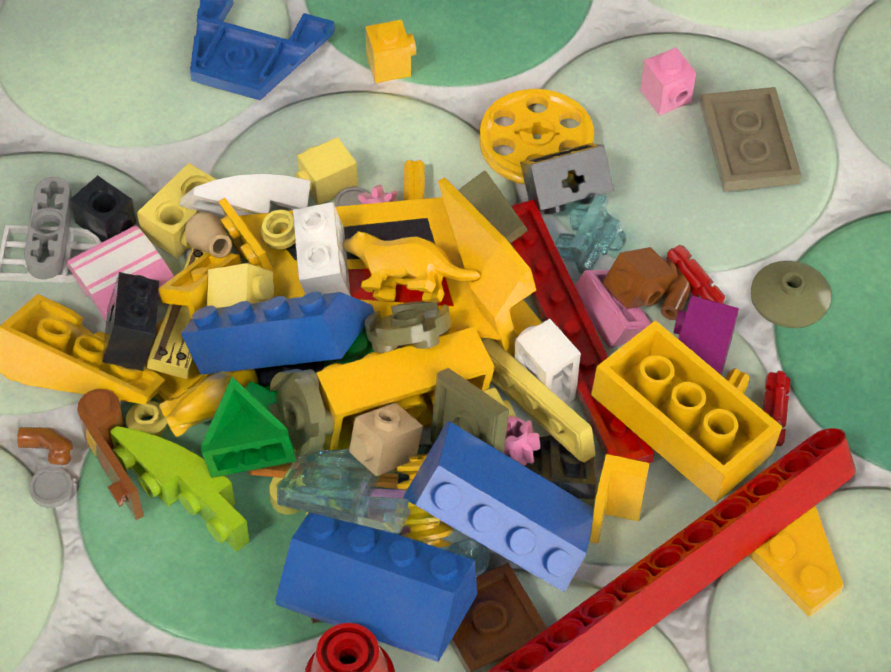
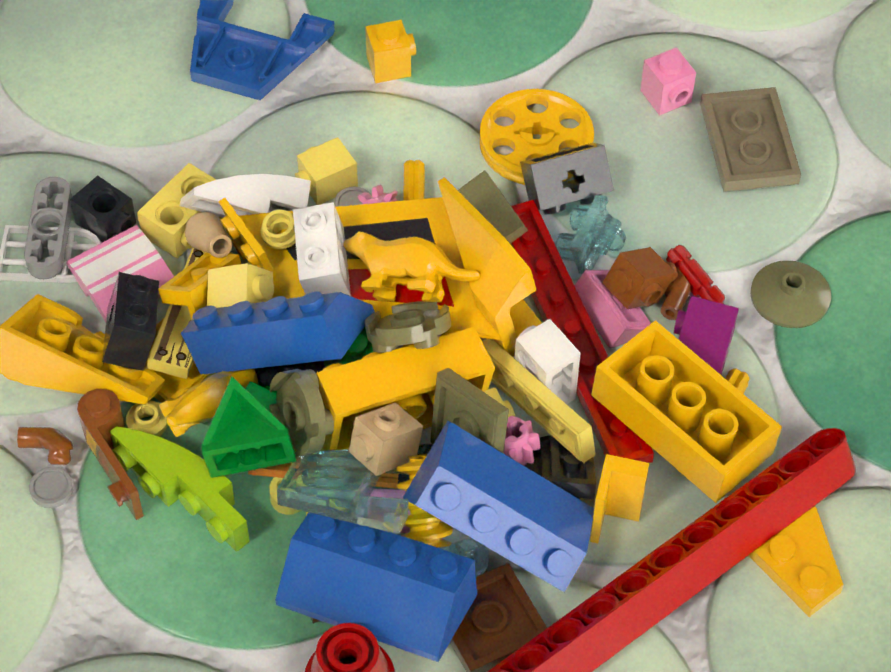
red axle [762,370,790,446] -> none

